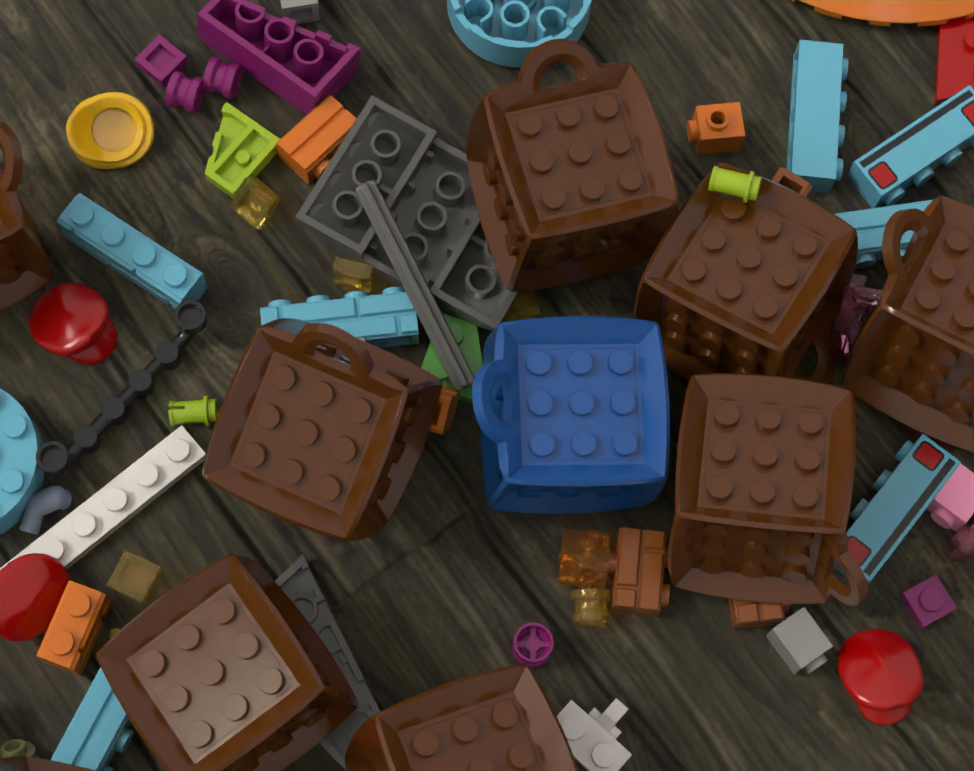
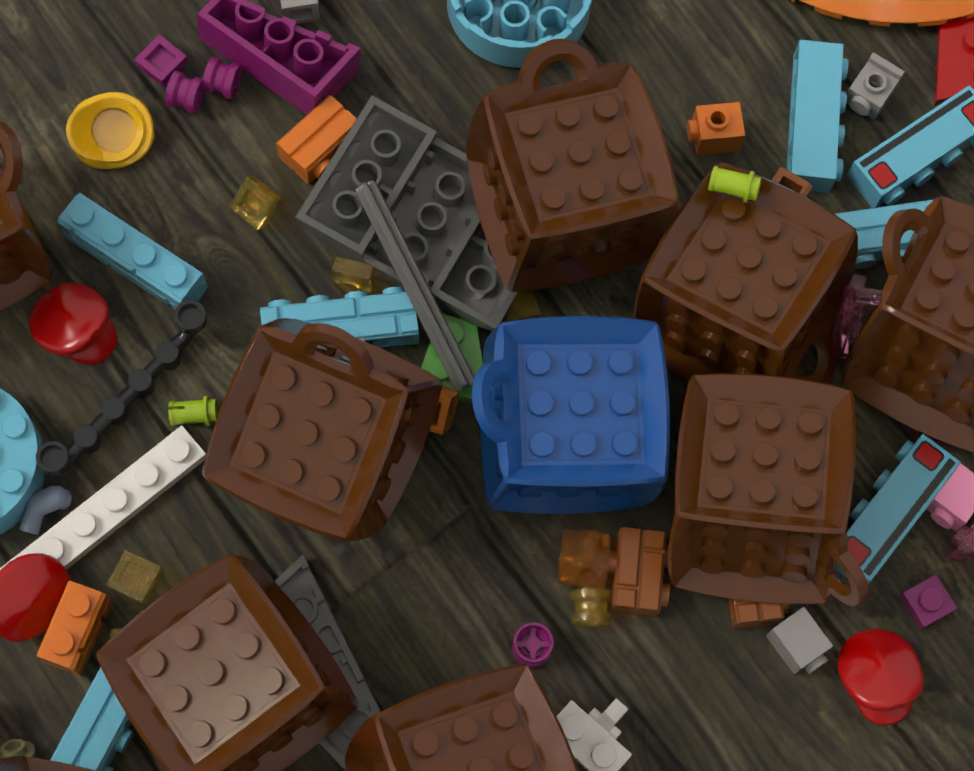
lime wing [204,102,280,200] -> none
none -> light grey brick [846,52,905,120]

